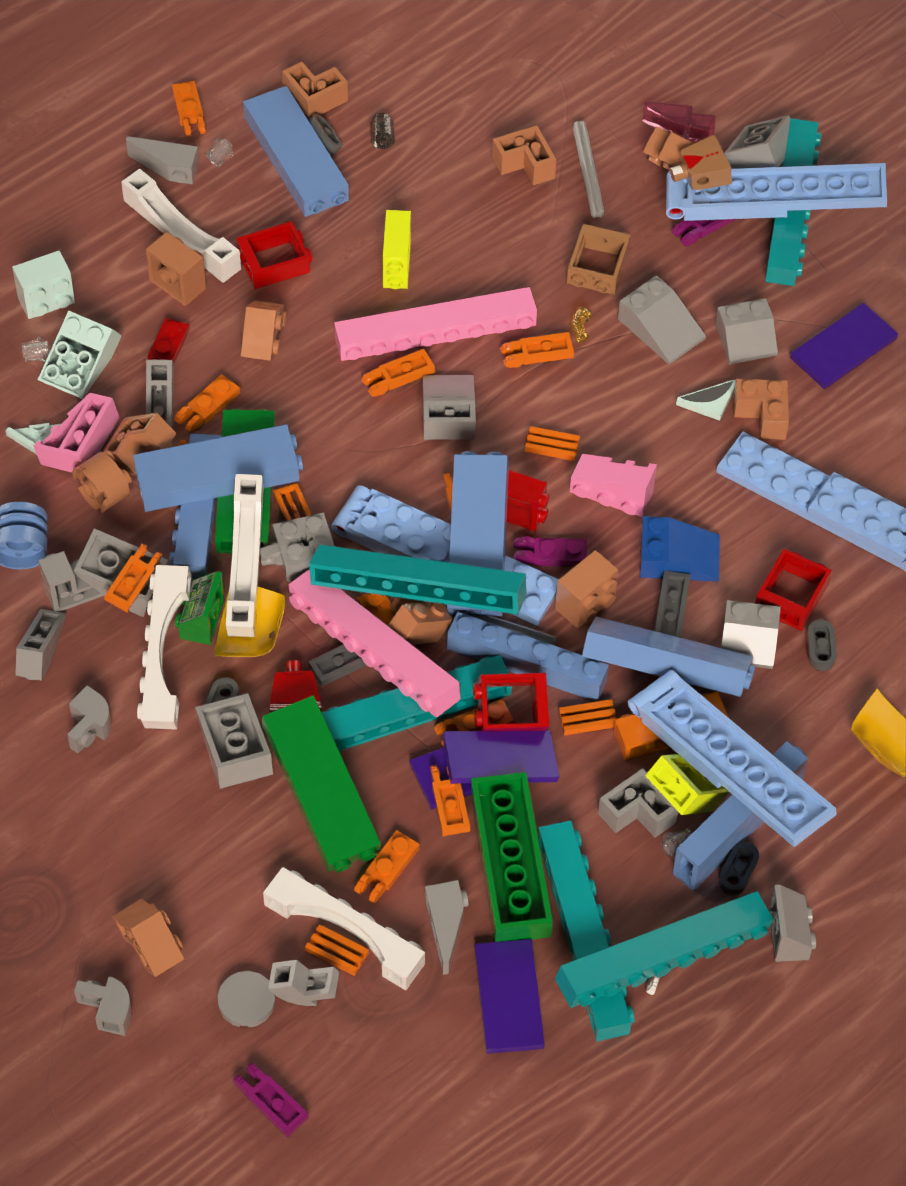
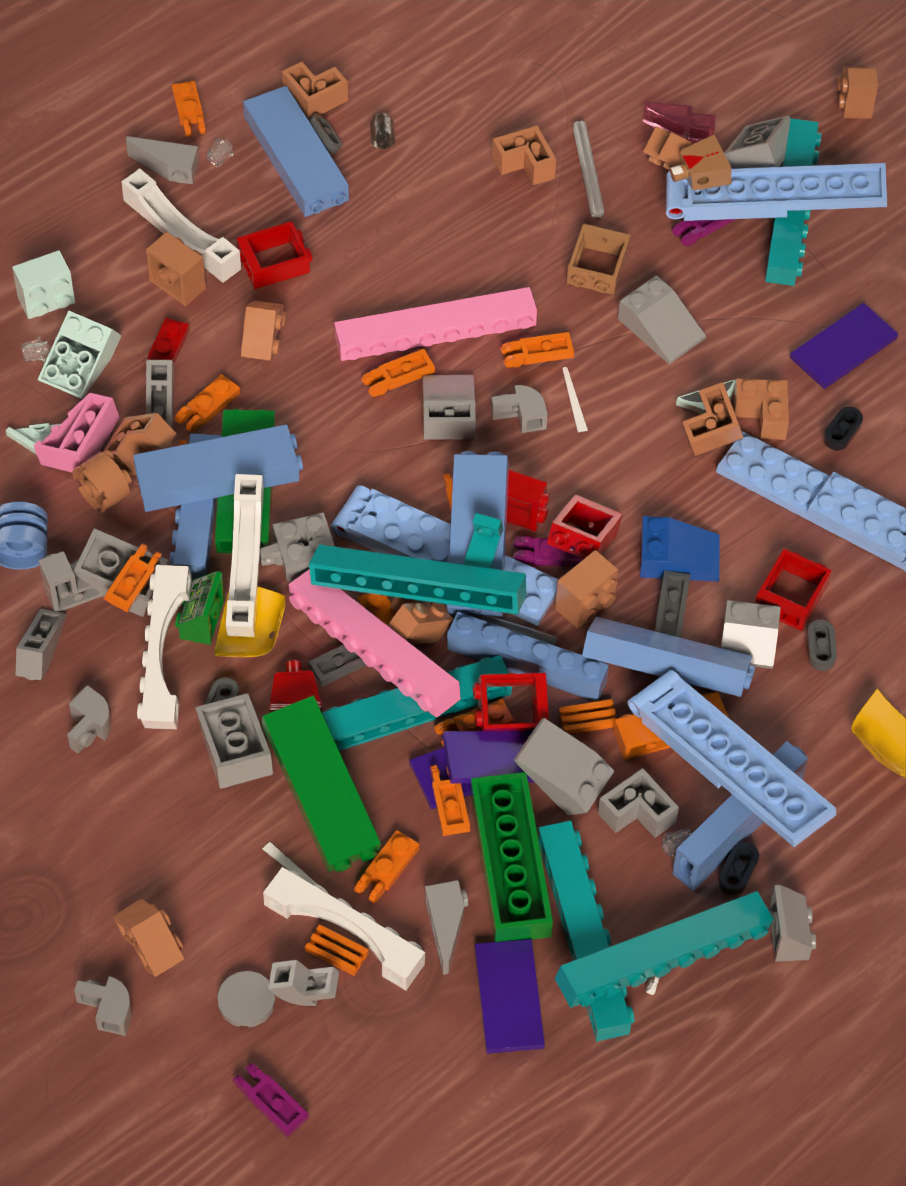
orange tile [273,483,311,521] -> none
neon yellow window [383,210,411,289] -> none
orange tile [524,426,580,461] -> none
clear yellow arm [569,307,592,343] -> none
bright pink wedge [570,454,657,517] -> none
neon yellow window [645,754,729,815] -> none
light grey slope [715,298,778,364] -> none
none -> white sticker [262,842,318,885]
none -> teal bracket [463,513,504,569]
none -> light grey brick [491,385,548,433]
none -> light grey slope [514,718,614,815]
none -> red window [547,494,623,559]
none -> white sticker [563,367,588,432]
none -> nougat brick [683,382,743,456]
none -> black plate [823,407,863,451]
none -> nougat brick [836,67,878,119]

